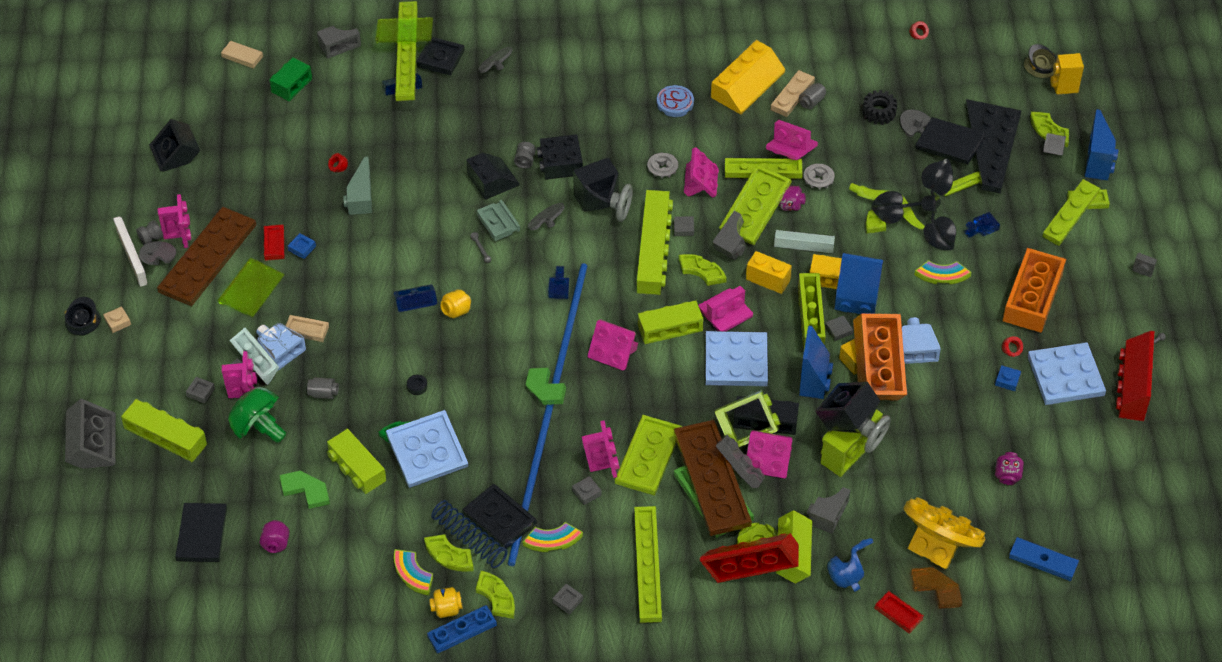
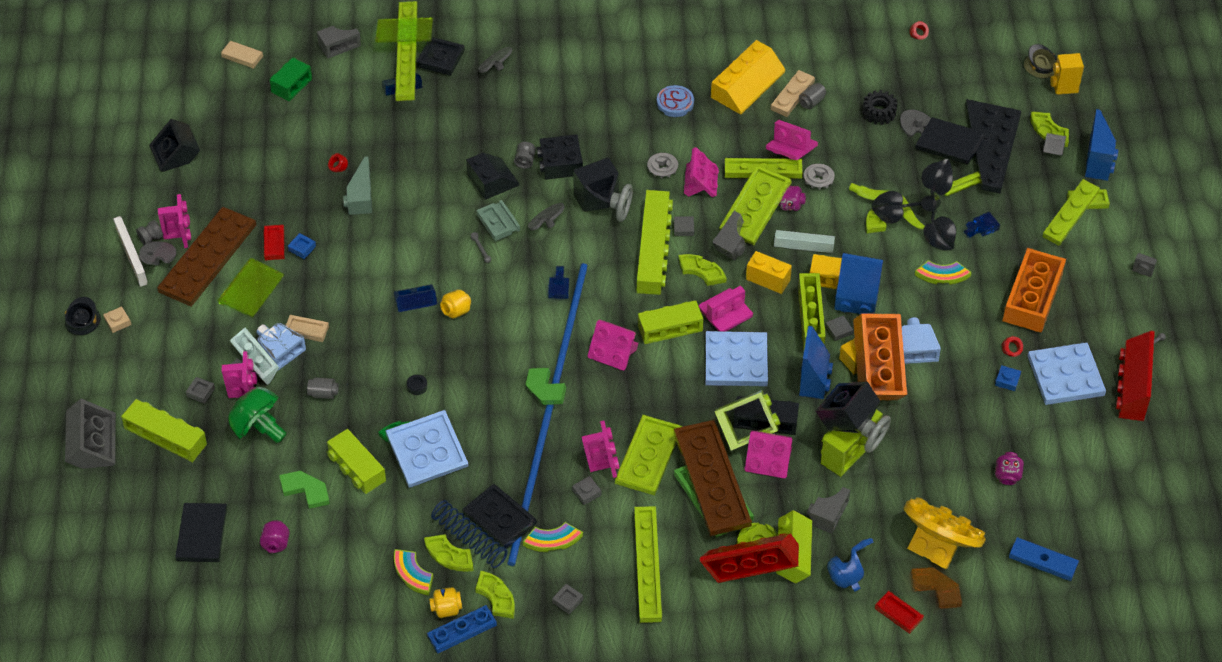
dark grey hinge [716,434,765,488] -> none

